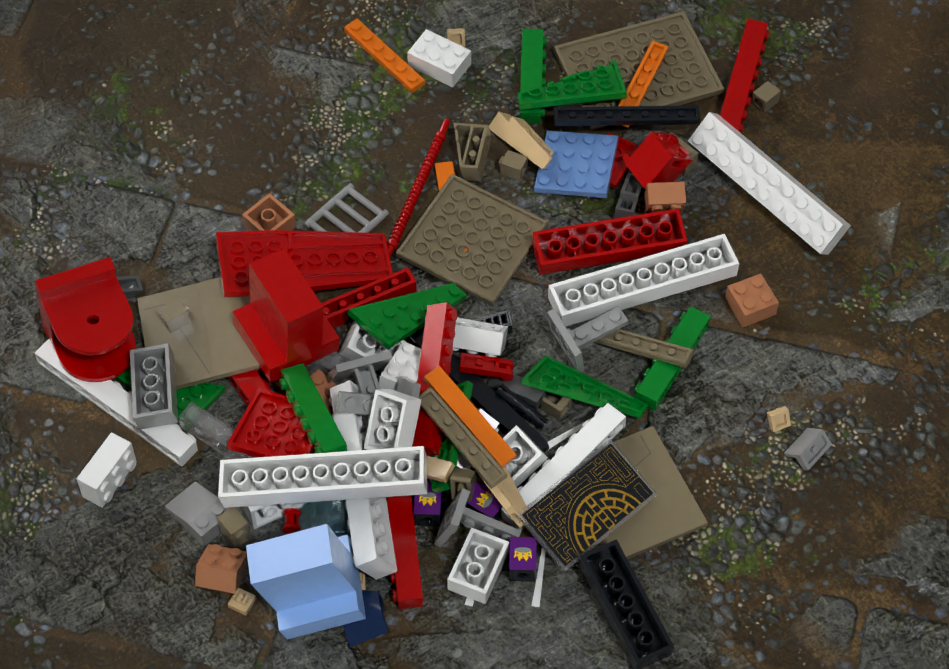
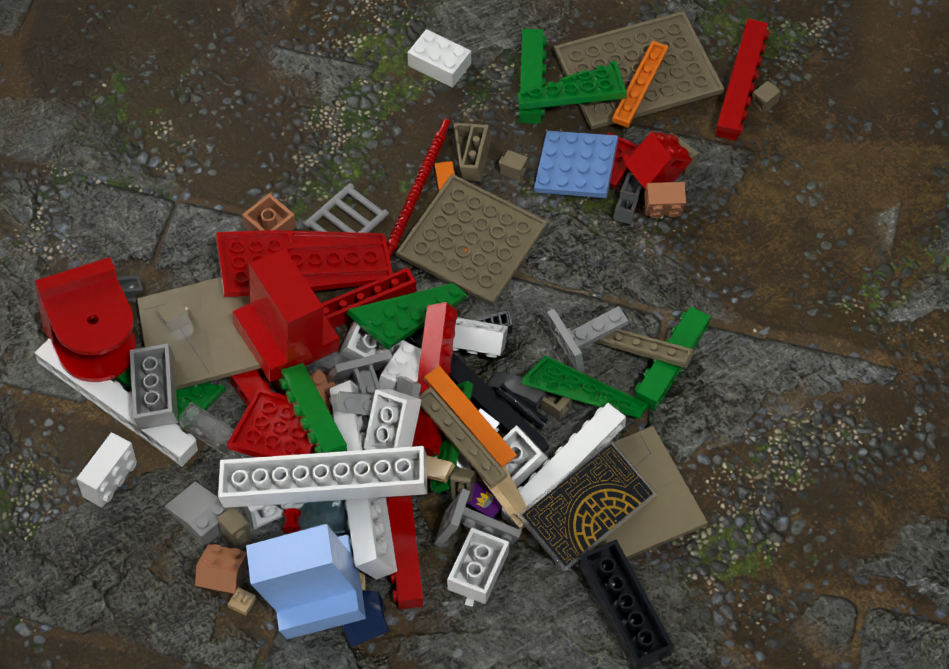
orange plate [344,18,425,93] -> none
piece [414,483,442,527] -> none
tan tile [447,28,465,47] -> none
red plate [459,353,514,381] -> none
tan wedge [489,112,554,169] -> none
piece [509,537,536,582] -> none
white sticker [531,547,546,607] -> none
red brick [532,208,688,275] -> none
white sticker [547,417,593,450] -> none
white brick [548,234,739,327] -> none
black plate [554,105,700,126] -> none
white brick [688,112,851,255] -> none
nougat brick [725,273,779,328] -> none
tan tile [767,406,791,432] -> none
light grey panel [784,428,832,470] -> none

